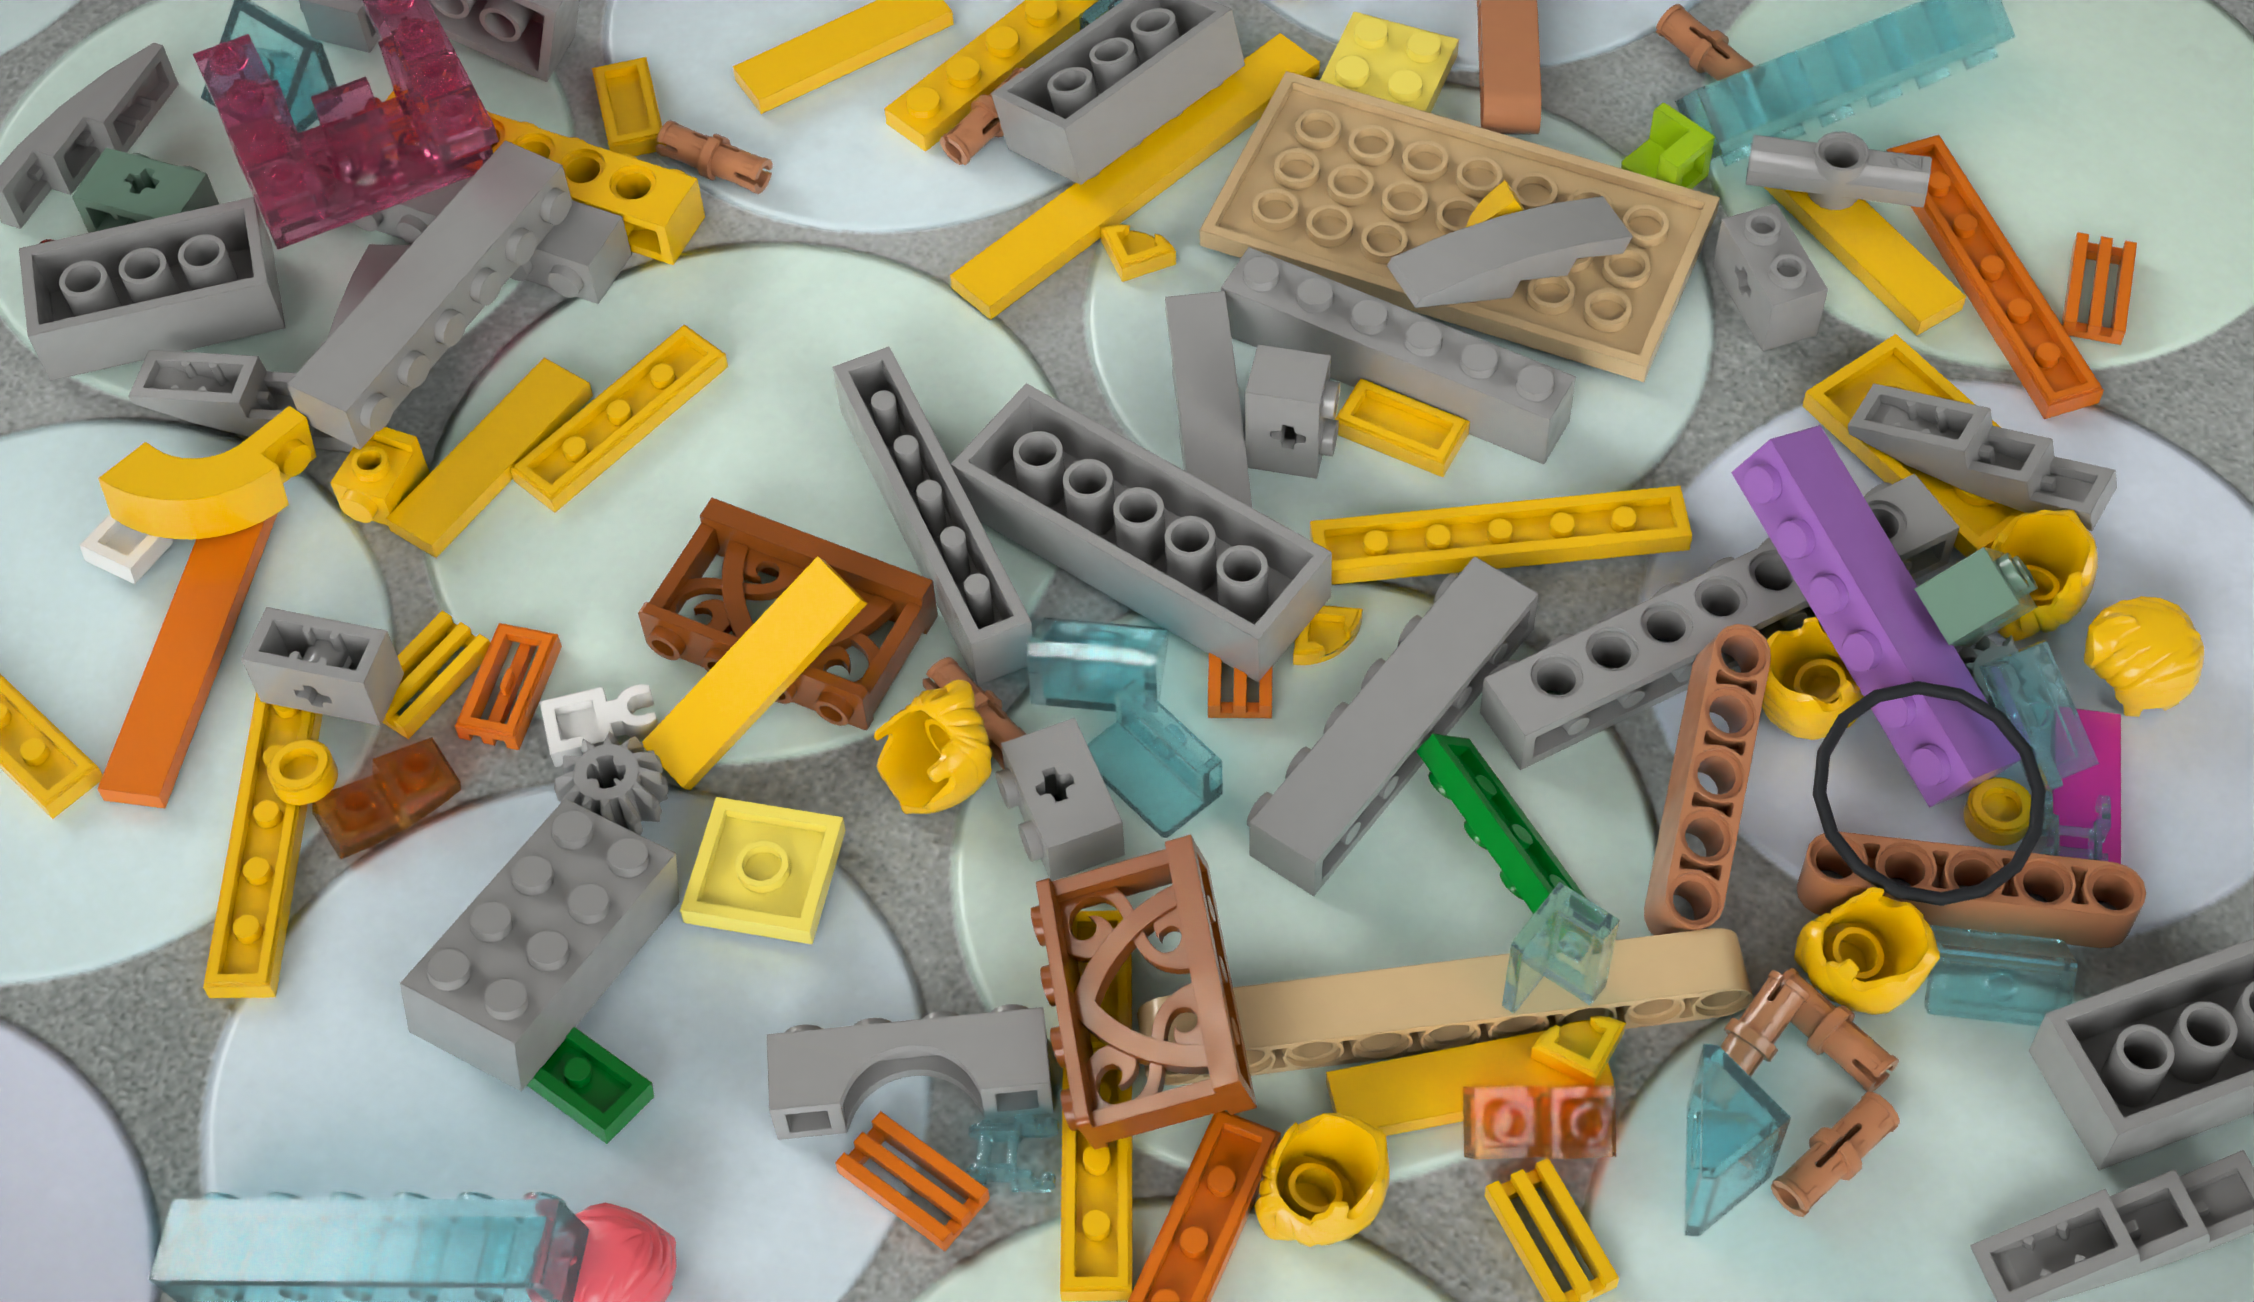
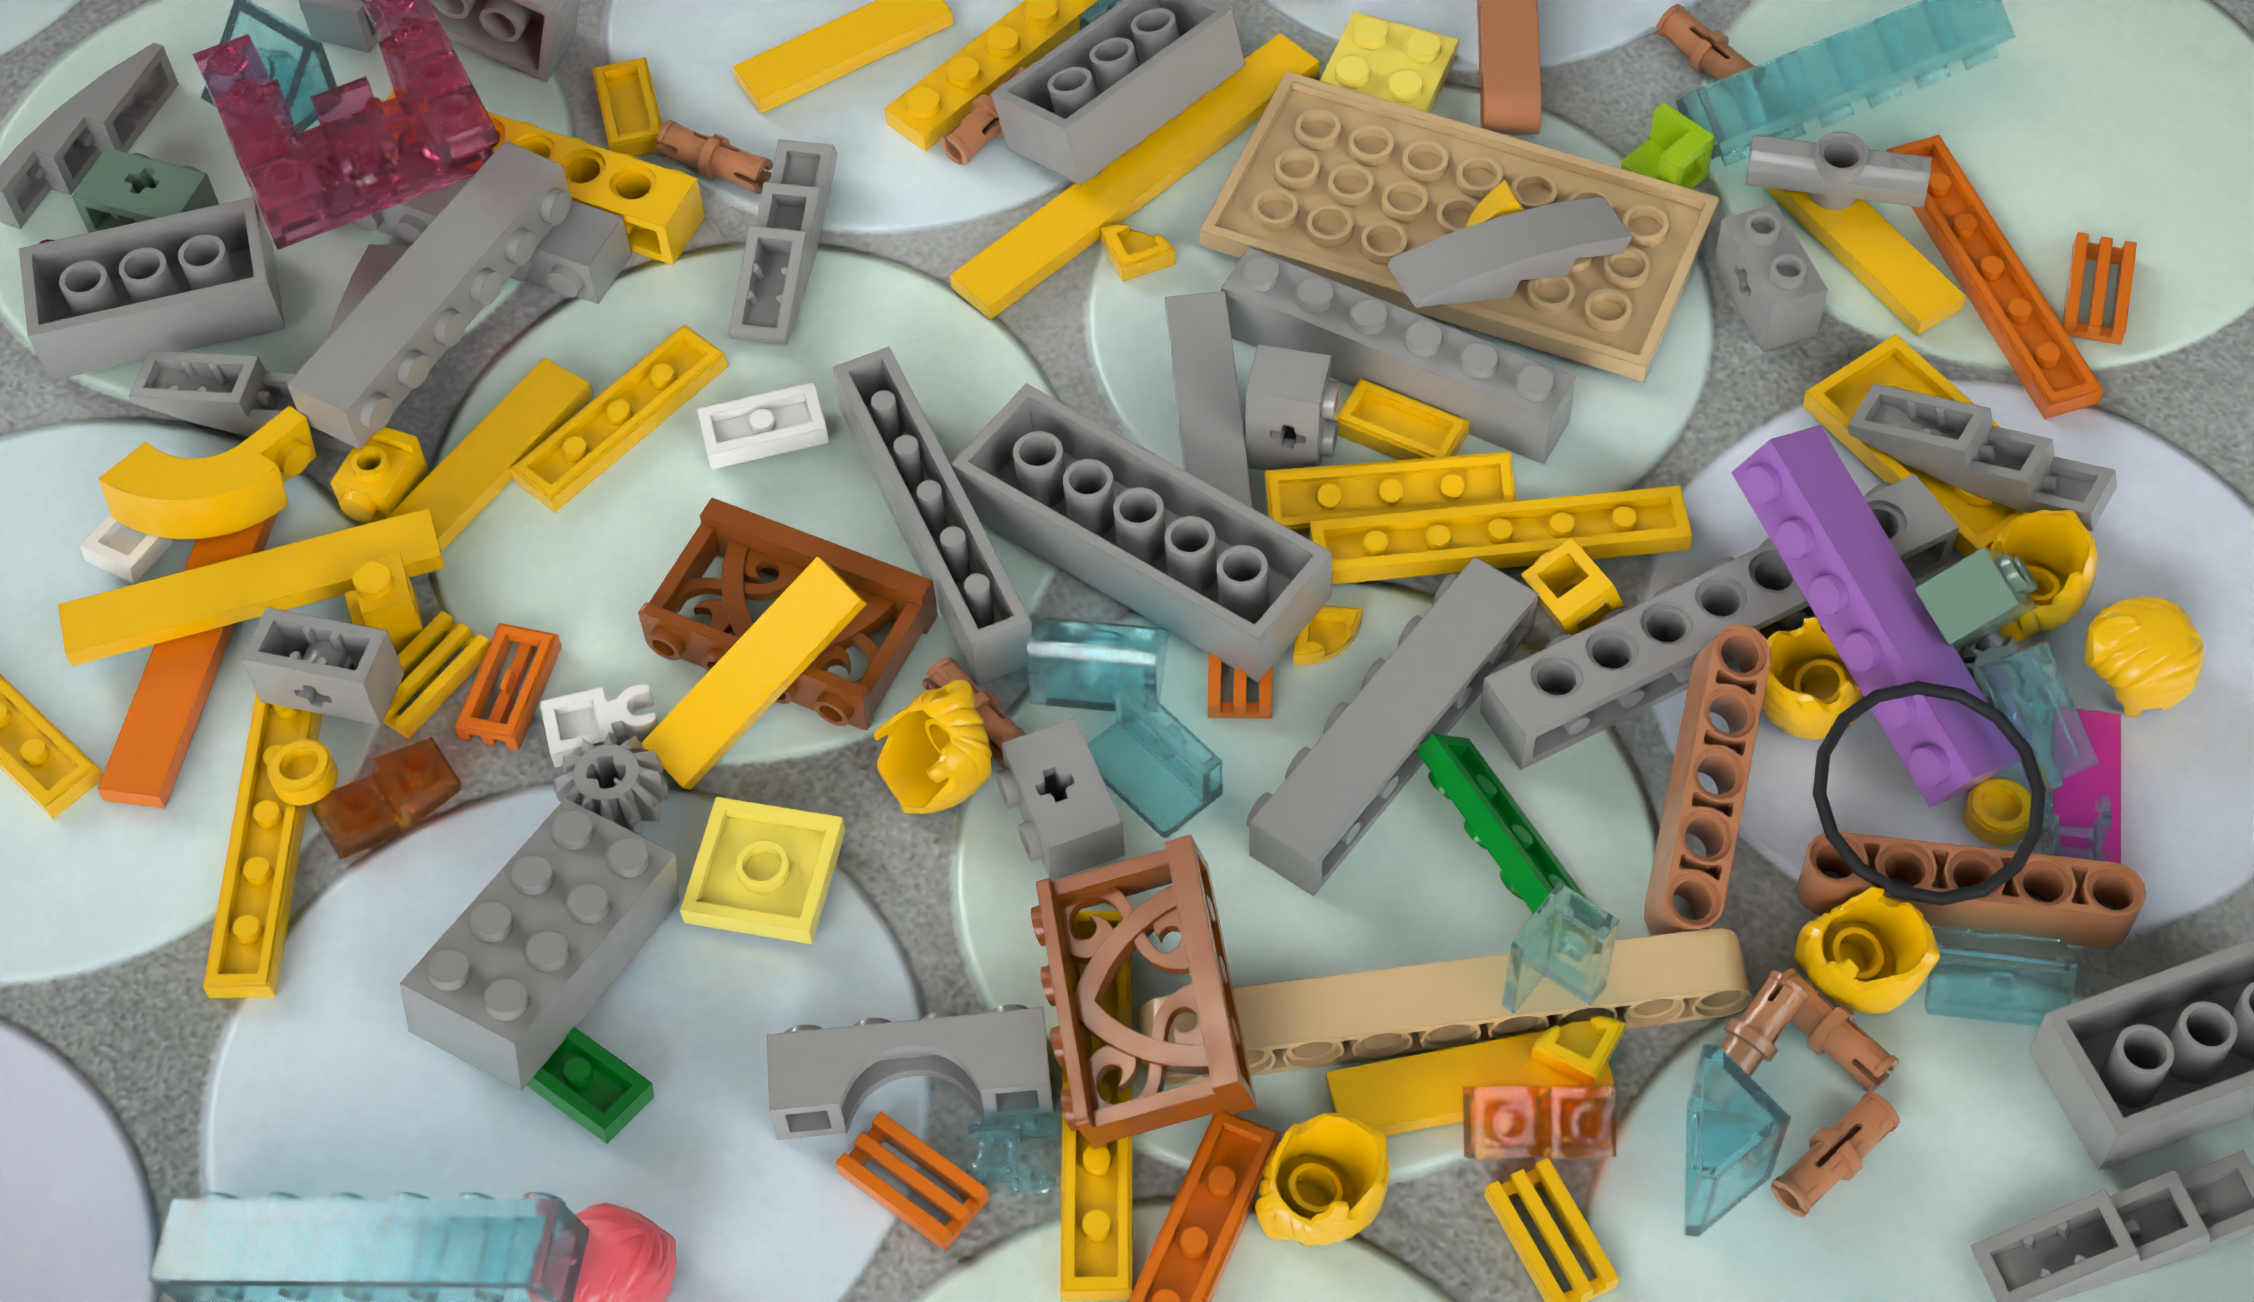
none -> yellow tile [58,507,445,666]
none -> yellow brick [345,551,424,652]
none -> white plate [696,382,829,470]
none -> light grey slope [728,139,838,344]
none -> yellow tile [1264,451,1516,533]
none -> yellow brick [1521,537,1625,635]

